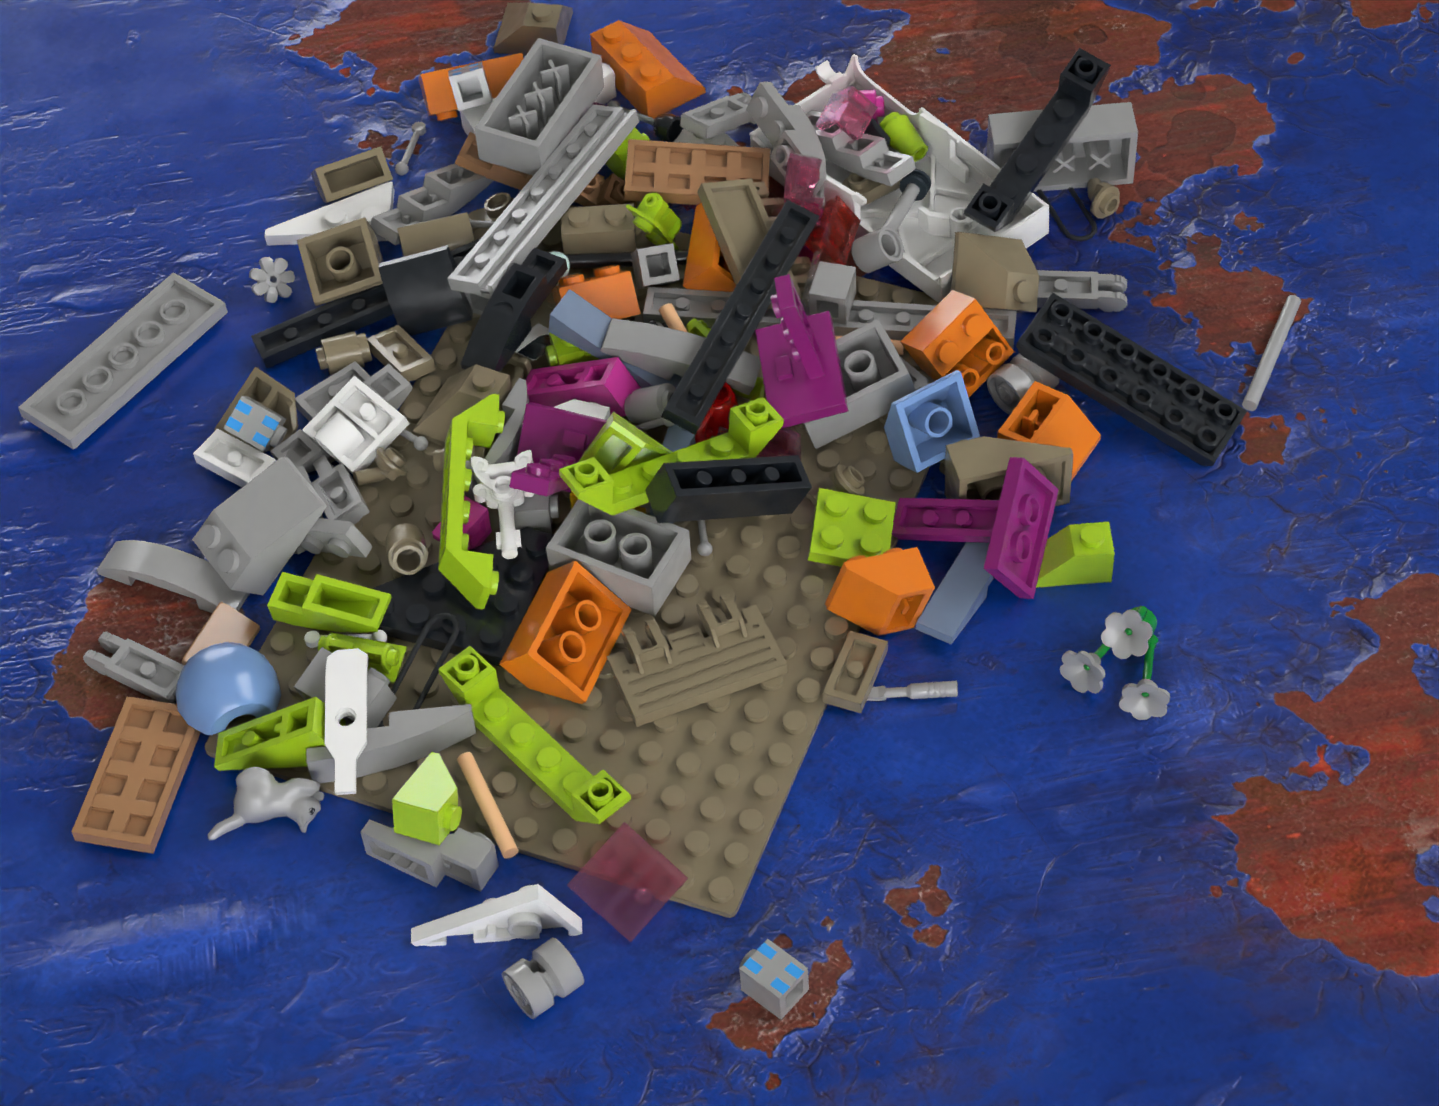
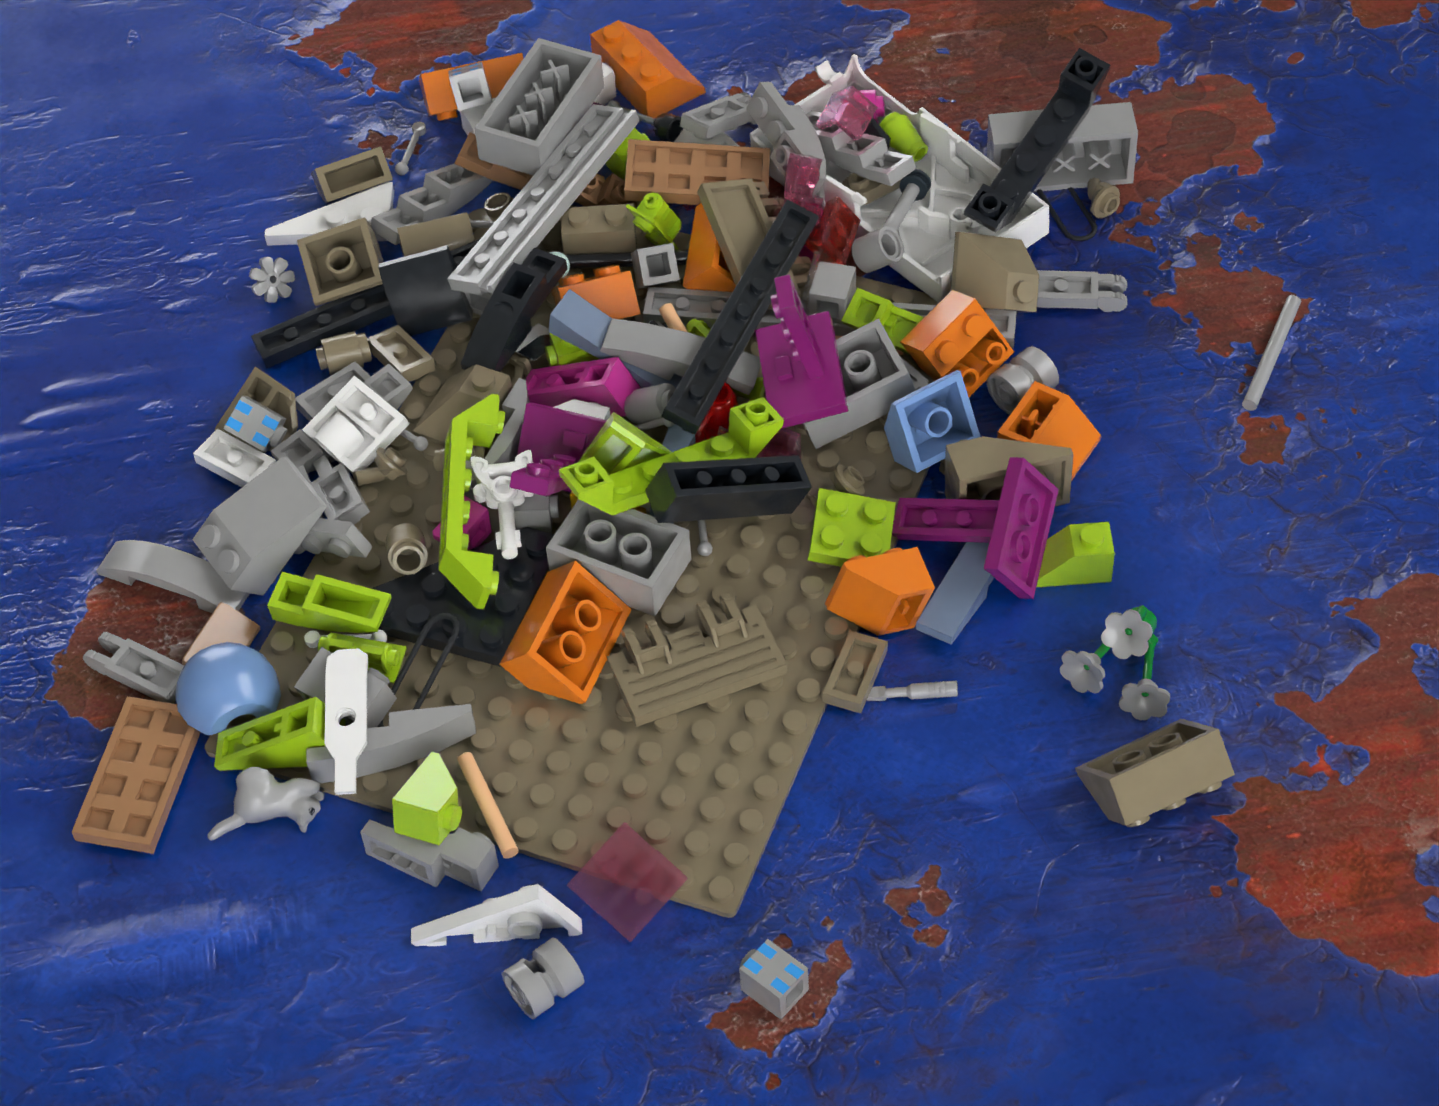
light grey plate [18,272,228,450] -> none
lime slope [438,646,631,824] -> none
dark tan slope [493,3,573,55] -> none
black plate [1016,292,1247,466] -> none
none -> lime slope [841,288,924,355]
none -> dark tan slope [1075,719,1235,827]

